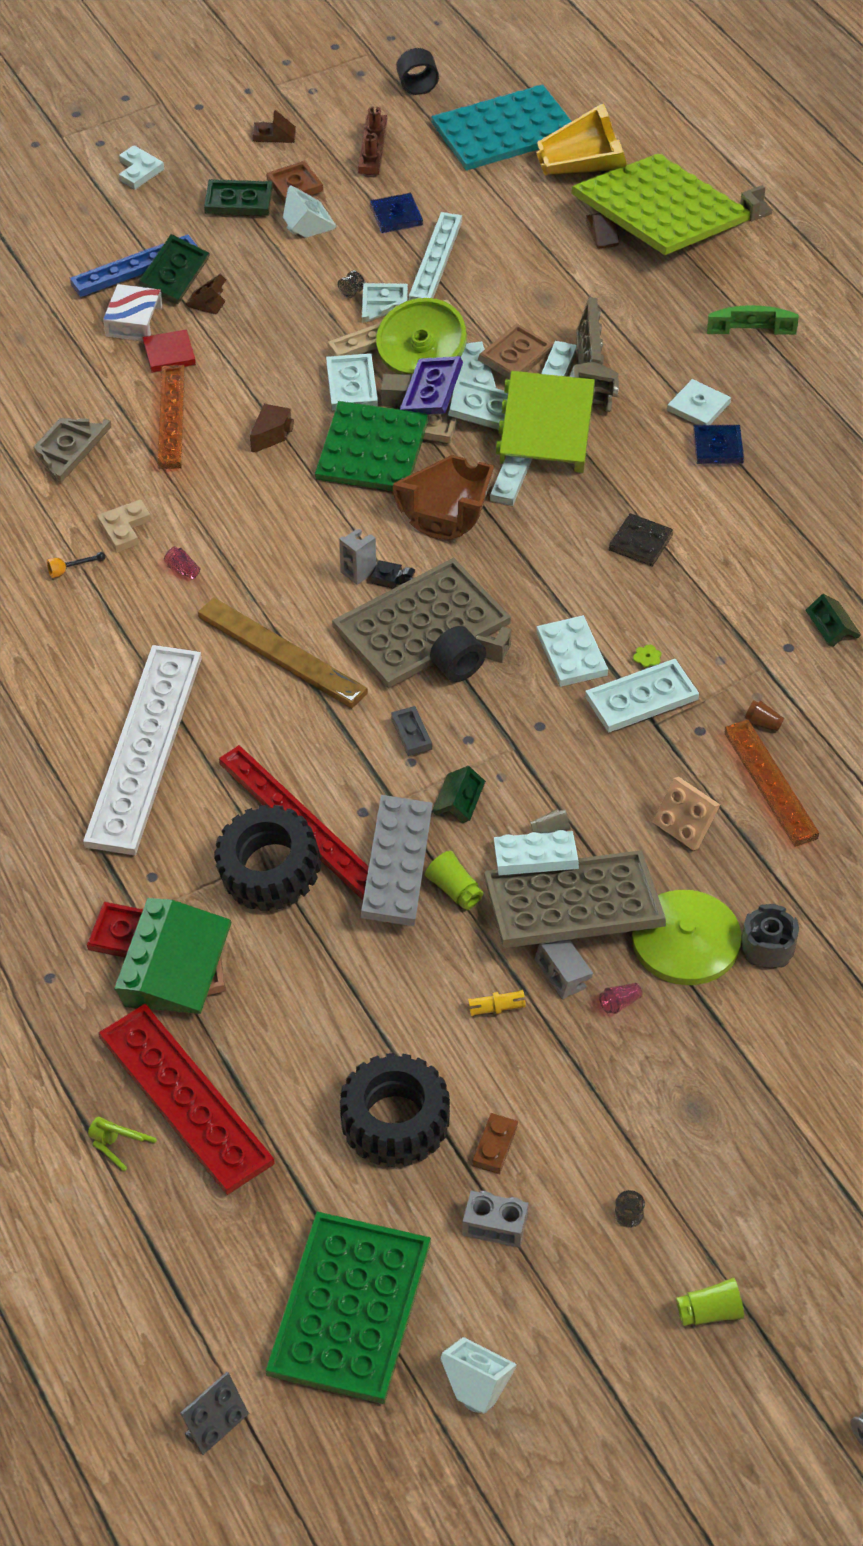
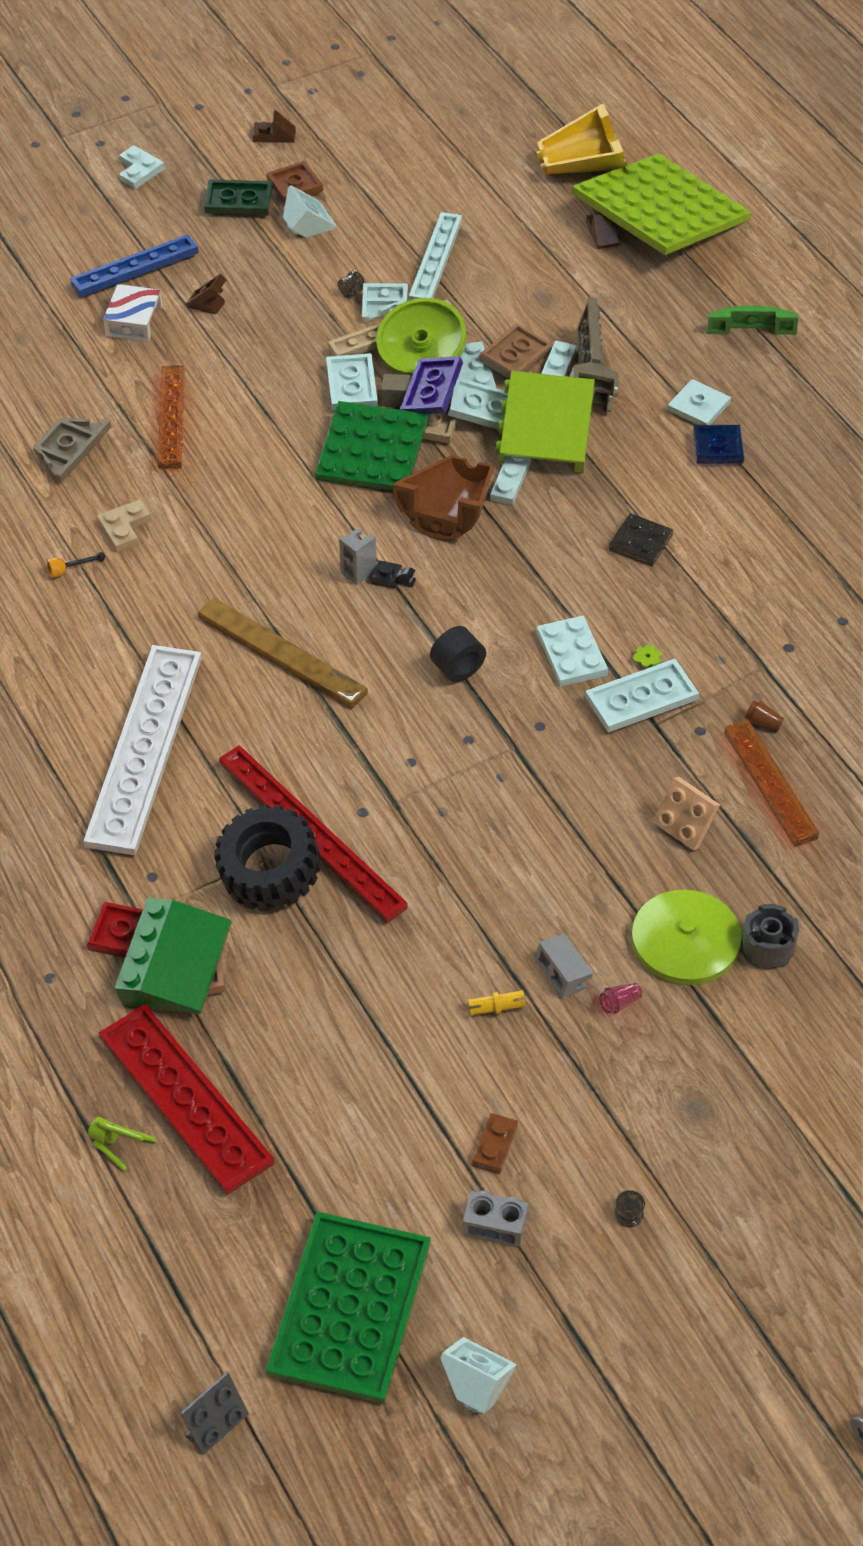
dark green plate [139,234,210,305] -> none
red tile [143,329,196,372] -> none
clear pink cone [164,546,201,579] -> none
reddish brown slope [250,404,294,453] -> none
dark tan plate [332,558,511,688] -> none
black tyre [340,1053,450,1167] -> none
copper plate [358,107,387,175] -> none
light grey plate [360,795,433,926] -> none
clear blue plate [370,193,423,233] -> none
dark grey plate [391,706,432,756] -> none
black piece [396,48,439,95] -> none
lime plant [425,851,484,910] -> none
teal plate [431,84,572,171] -> none
dark green panel [432,765,486,823] -> none
dark tan panel [476,626,511,663] -> none
dark tan plate [484,850,666,948] -> none
light aqua plate [494,830,579,875] -> none
dark tan cone [530,809,571,833] -> none
lime plant [676,1277,744,1326] -> none
dark tan panel [740,185,772,222] -> none
dark green panel [806,594,861,647] -> none

